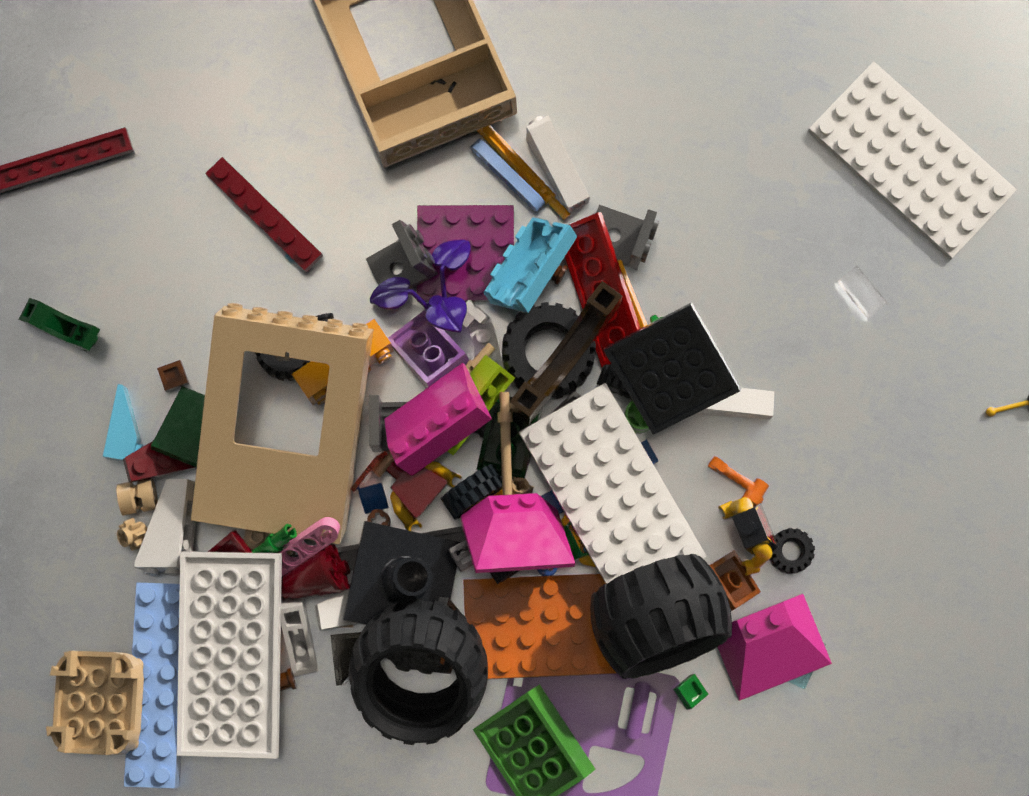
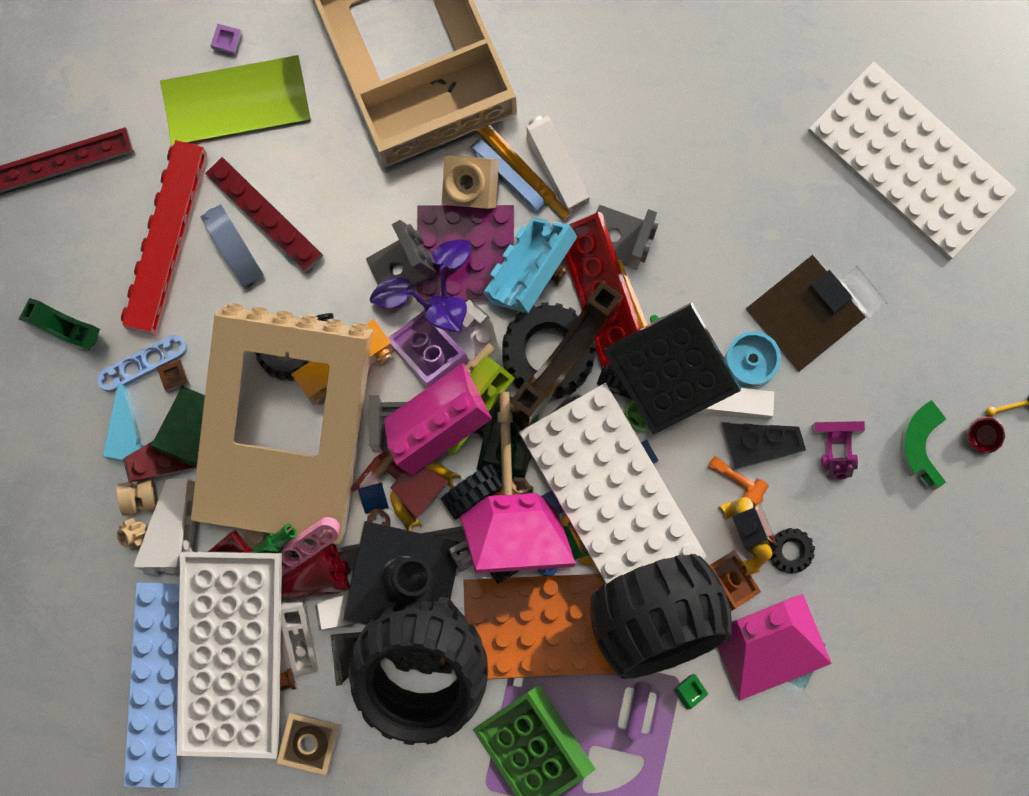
tan plate [46,651,144,755] -> none
none -> light blue beam [97,335,187,392]
none -> red brick [121,140,207,336]
none -> lime sticker [160,55,310,145]
none -> sand blue arch [200,204,264,287]
none -> medium lavender plate [211,23,242,55]
none -> tan piece [277,713,341,776]
none -> tan piece [441,155,499,209]
none -> black wing [721,422,806,470]
none -> medium azure wheel [724,331,781,389]
none -> dark brown piece [746,255,866,372]
none -> magenta tile [812,421,865,480]
none -> green arch [900,400,946,490]
none -> dark red hair [967,416,1005,454]

